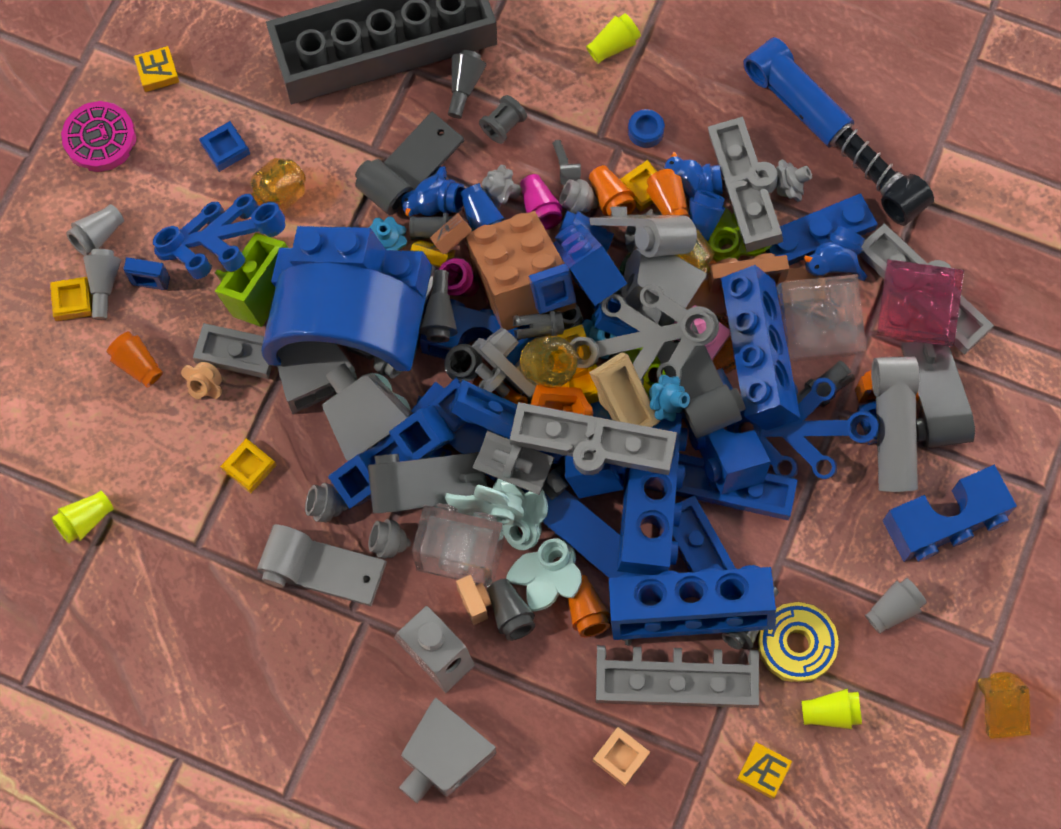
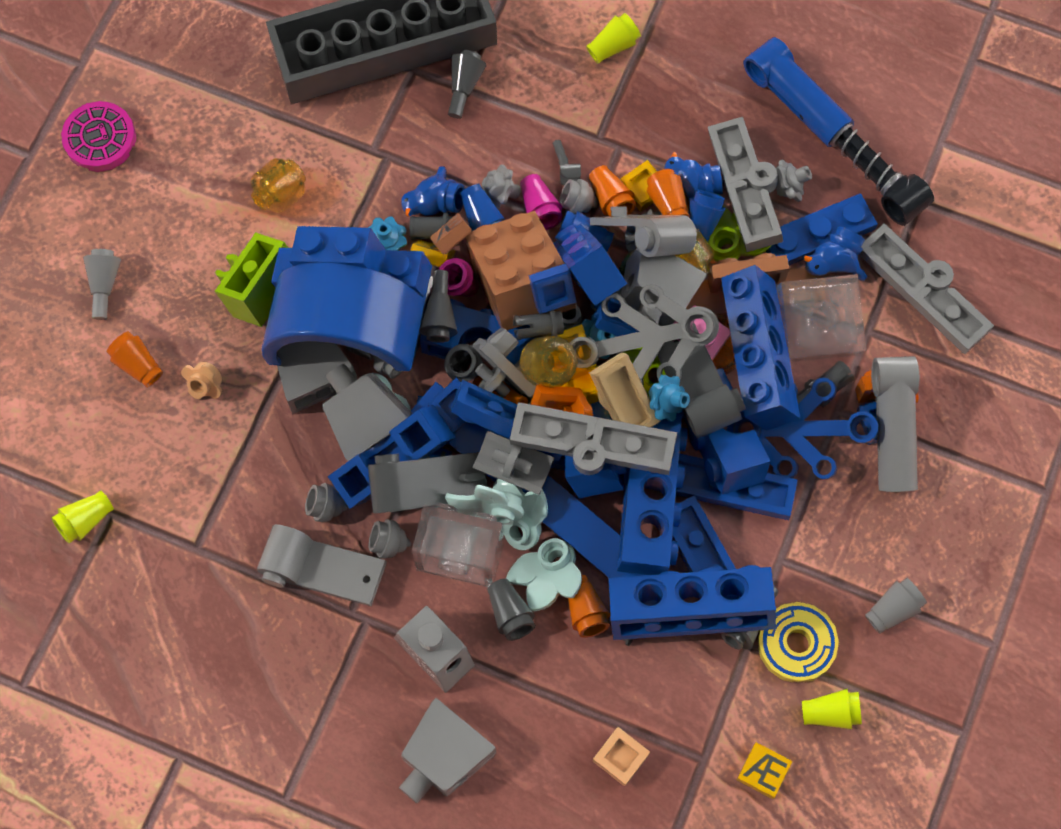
yellow tile [50,277,92,321] -> none
light grey cone [66,204,124,256] -> none
blue tile [123,257,170,290] -> none
yellow tile [134,46,180,92] -> none
blue plant [153,194,286,279] -> none
light grey plate [193,323,272,379] -> none
blue tile [199,121,250,172] -> none
yellow tile [220,438,277,494] -> none
dark grey door [355,111,465,215] -> none
light nougat plate [456,574,491,625] -> none
dark grey bush [479,95,527,144] -> none
dark grey hand [542,457,569,500] -> none
light grey hinge [596,645,759,708] -> none
blue tile [628,109,665,148] -> none
clear pink plate [876,259,964,347] -> none
blue arch [882,464,1017,562] -> none
dark grey door [901,337,975,448] -> none
clear yellow bracket [978,672,1031,739] -> none

